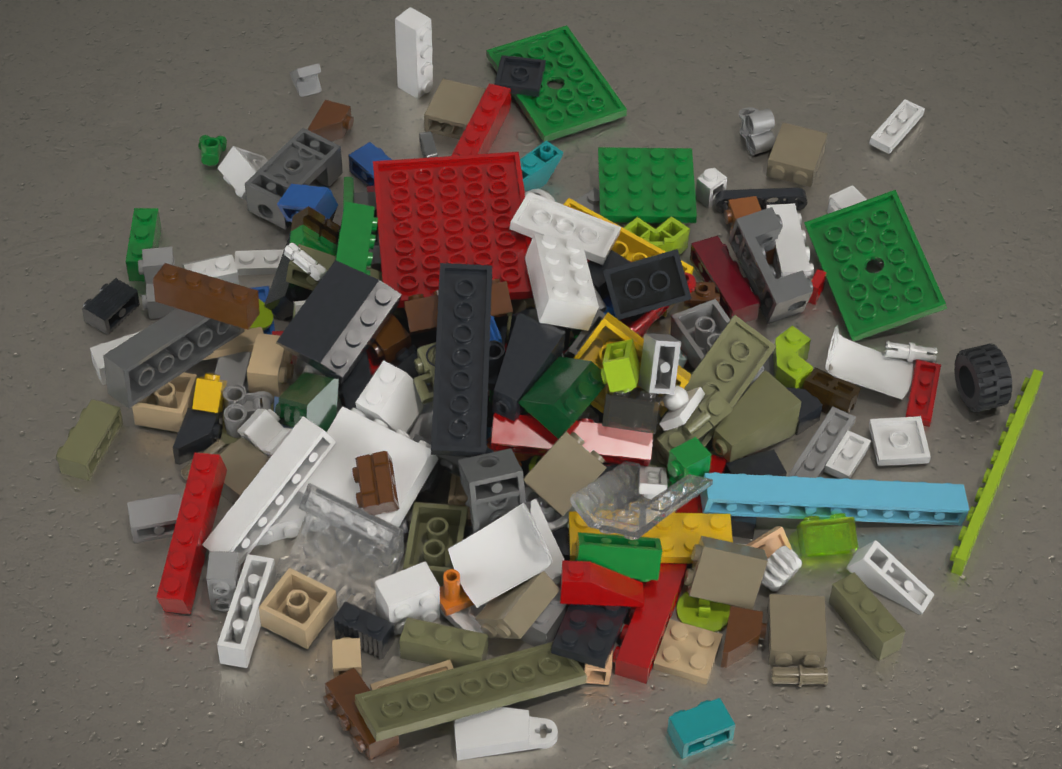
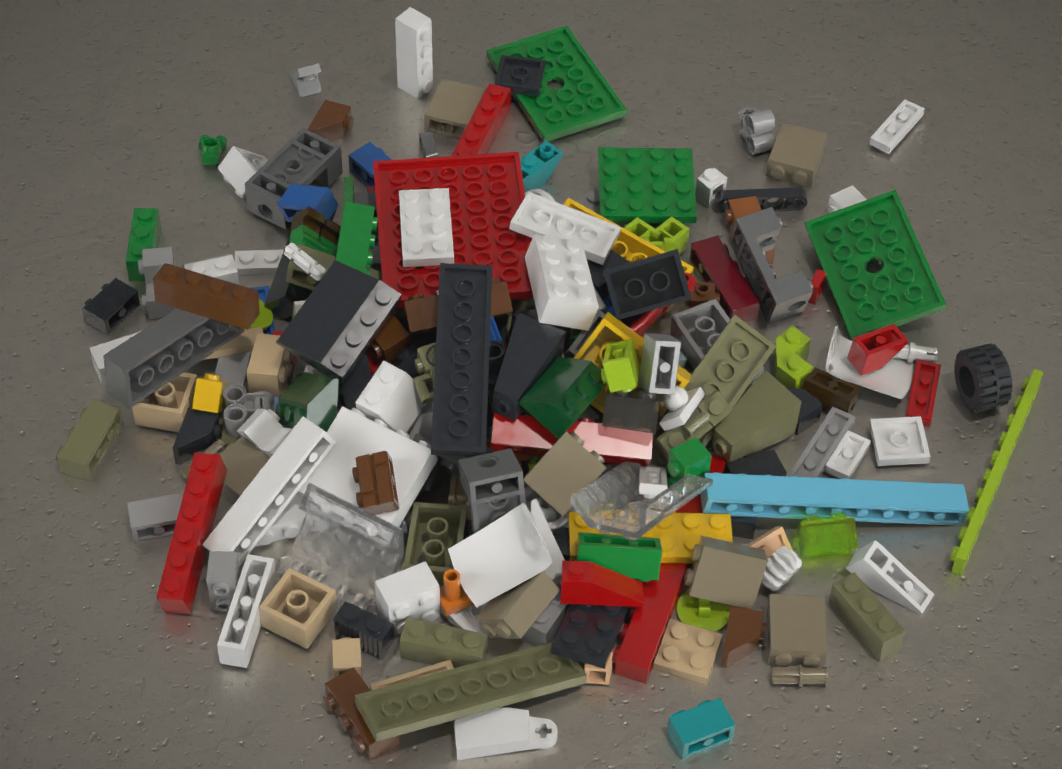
white brick [766,204,814,279] -> none
none -> white plate [399,188,454,267]
none -> red slope [847,324,909,376]

